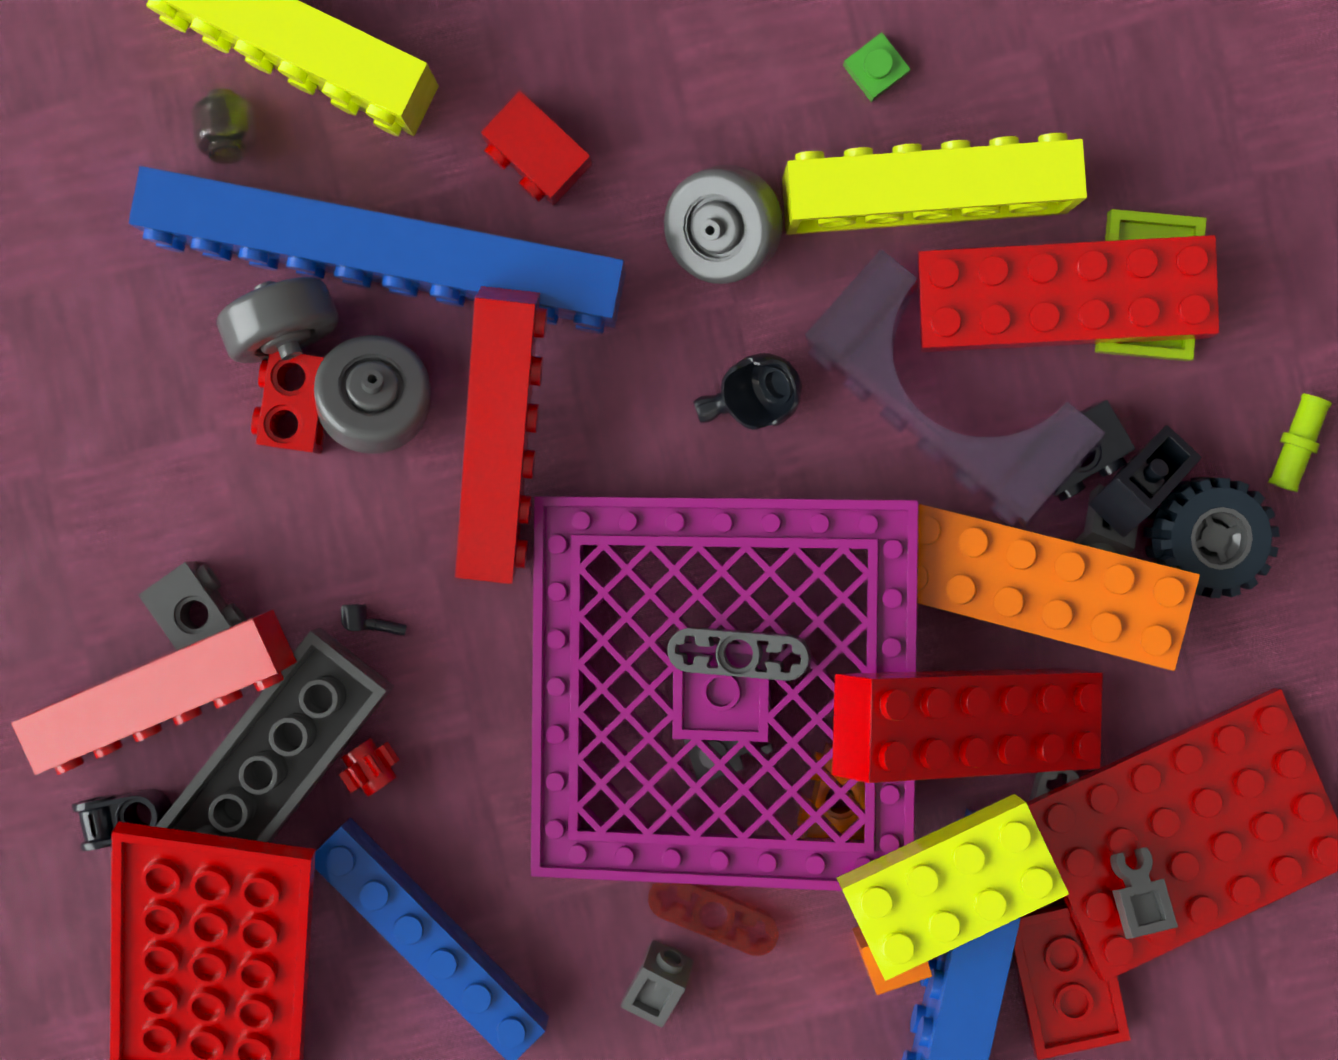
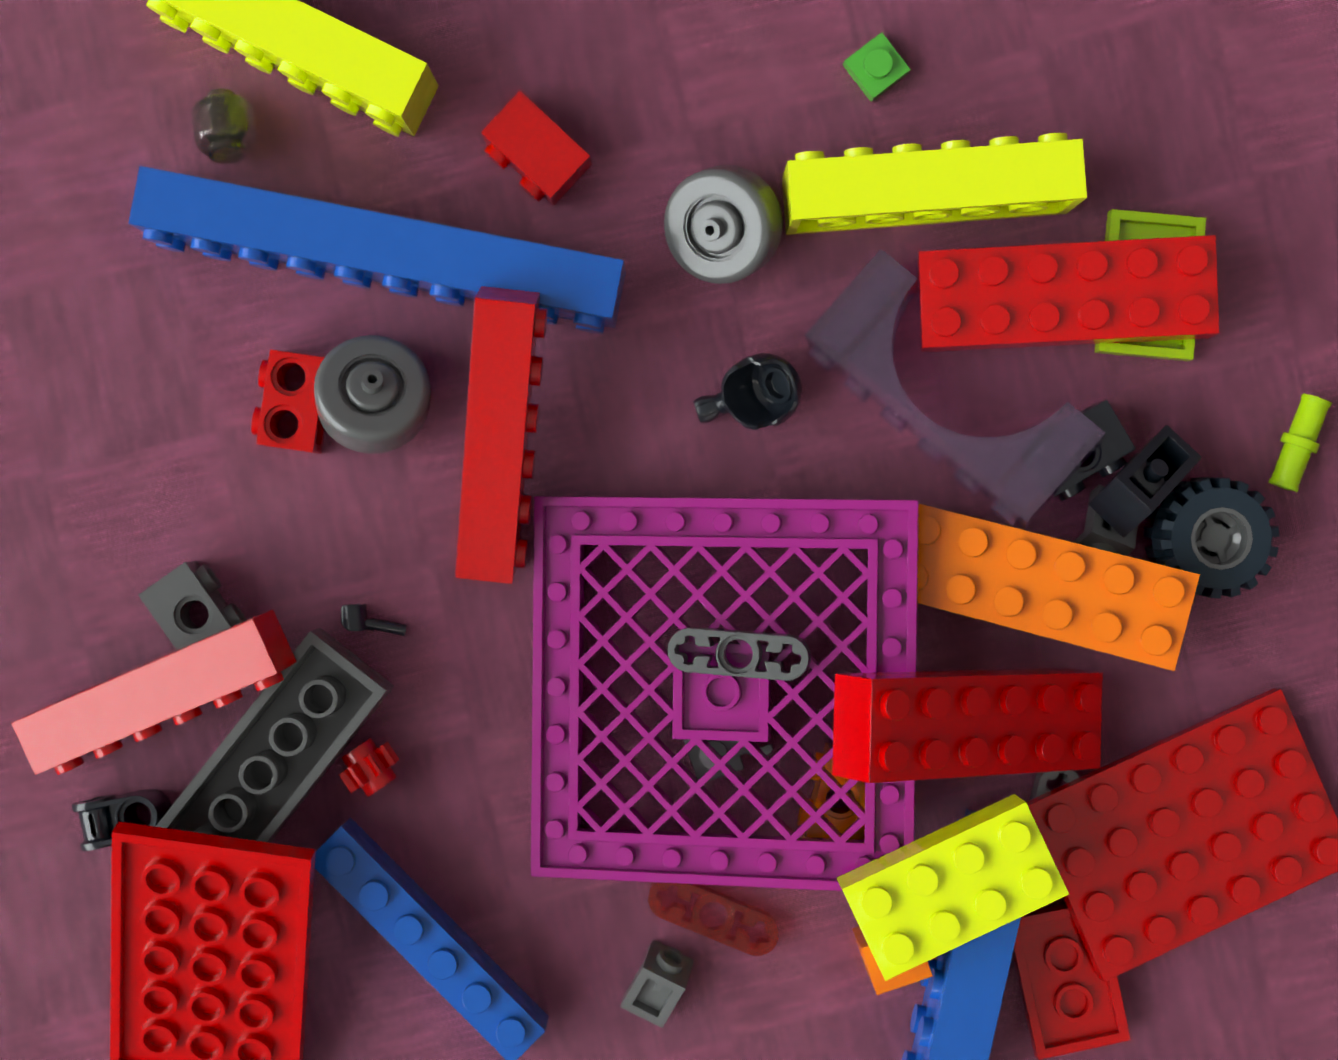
dark grey wheel [216,277,339,363] -> none
dark grey plate [1110,847,1178,939] -> none

